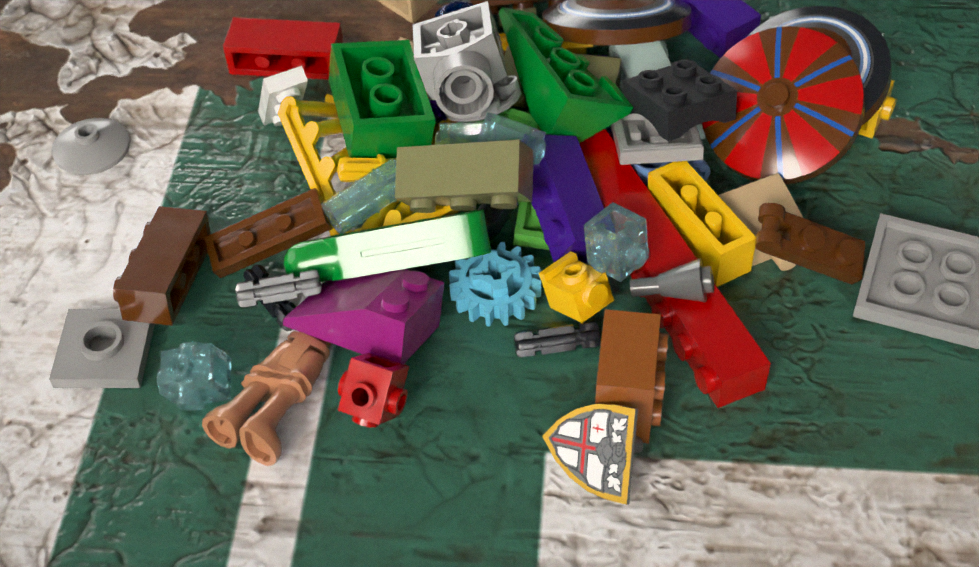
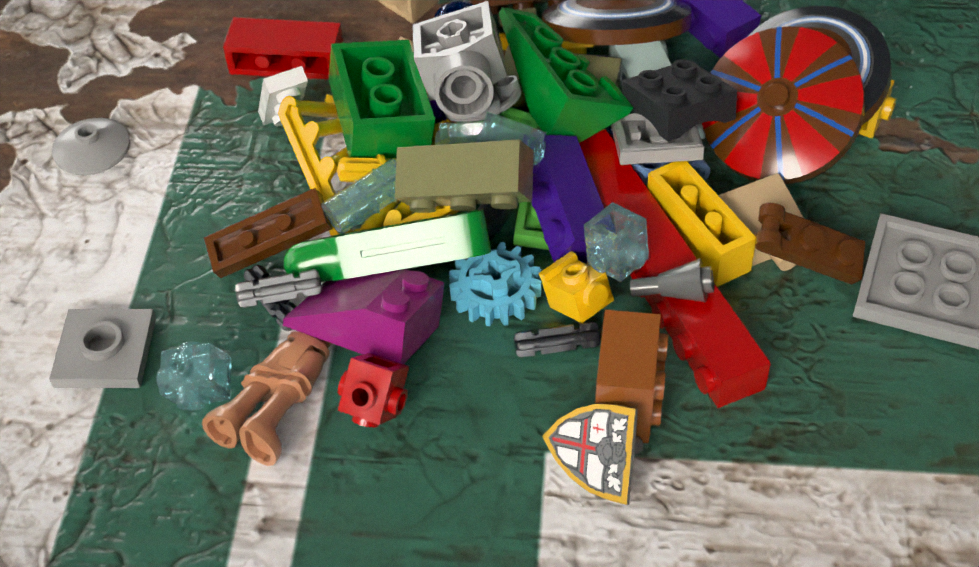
reddish brown brick [113,206,211,326] -> none

